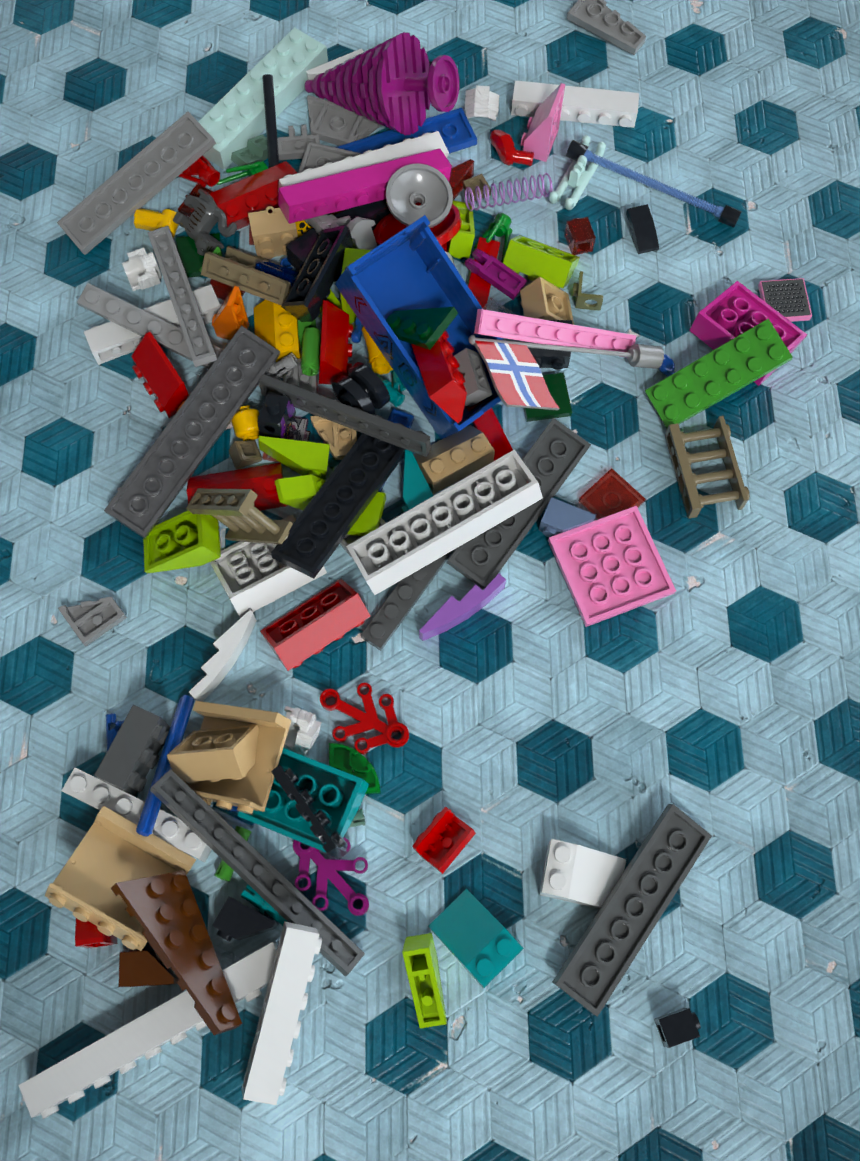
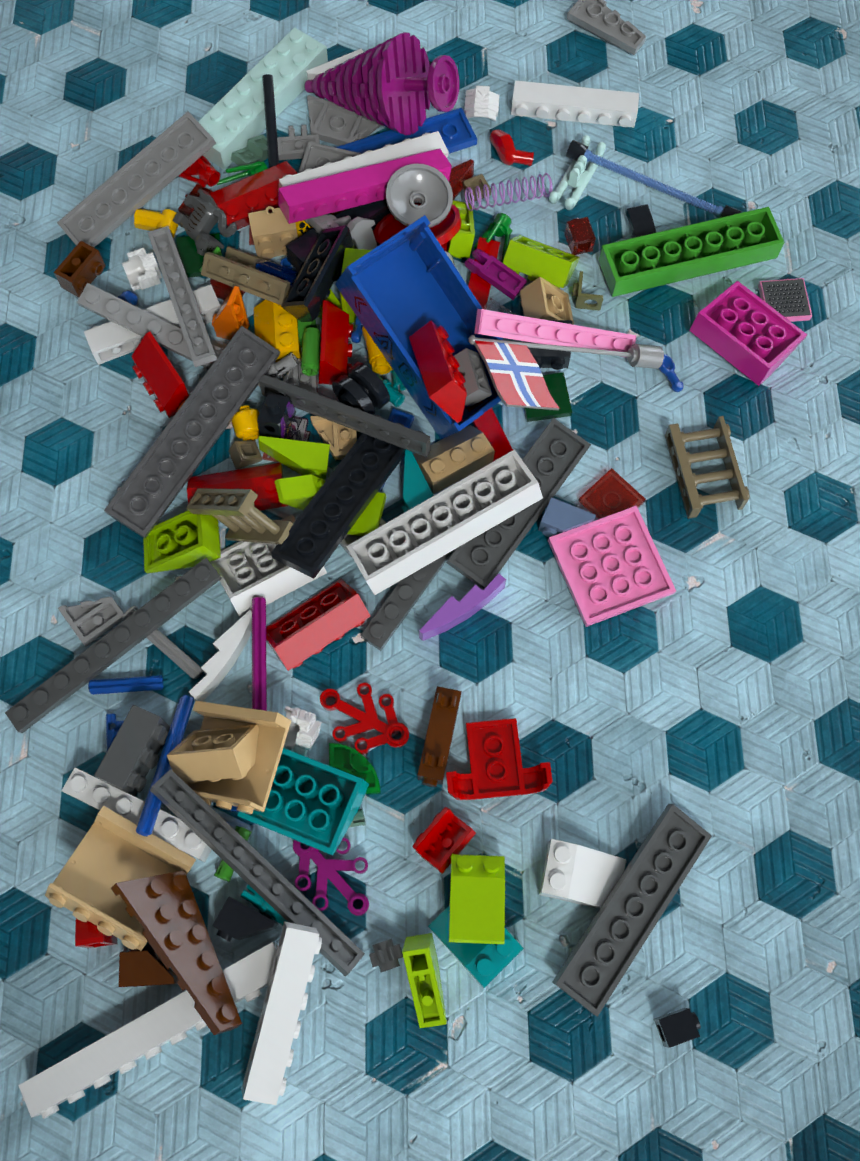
black wing [271,765,348,860] -> none
dark green wing [386,307,458,350] -> none
bright pink slope [521,83,565,162] -> none
bright green plate [645,319,793,429] -> none
none -> dark grey plate [5,558,222,733]
none -> reddish brown brick [54,241,105,297]
none -> blue axle [88,675,164,695]
none -> blue hinge [118,290,138,306]
none -> light grey axle [122,606,203,679]
none -> magenta axle [252,597,267,711]
none -> dark grey gear [369,939,403,972]
none -> reddish brown brick [418,686,462,787]
none -> red piece [446,718,553,800]
none -> lime slope [449,854,505,944]
none -> bright green brick [599,207,785,297]

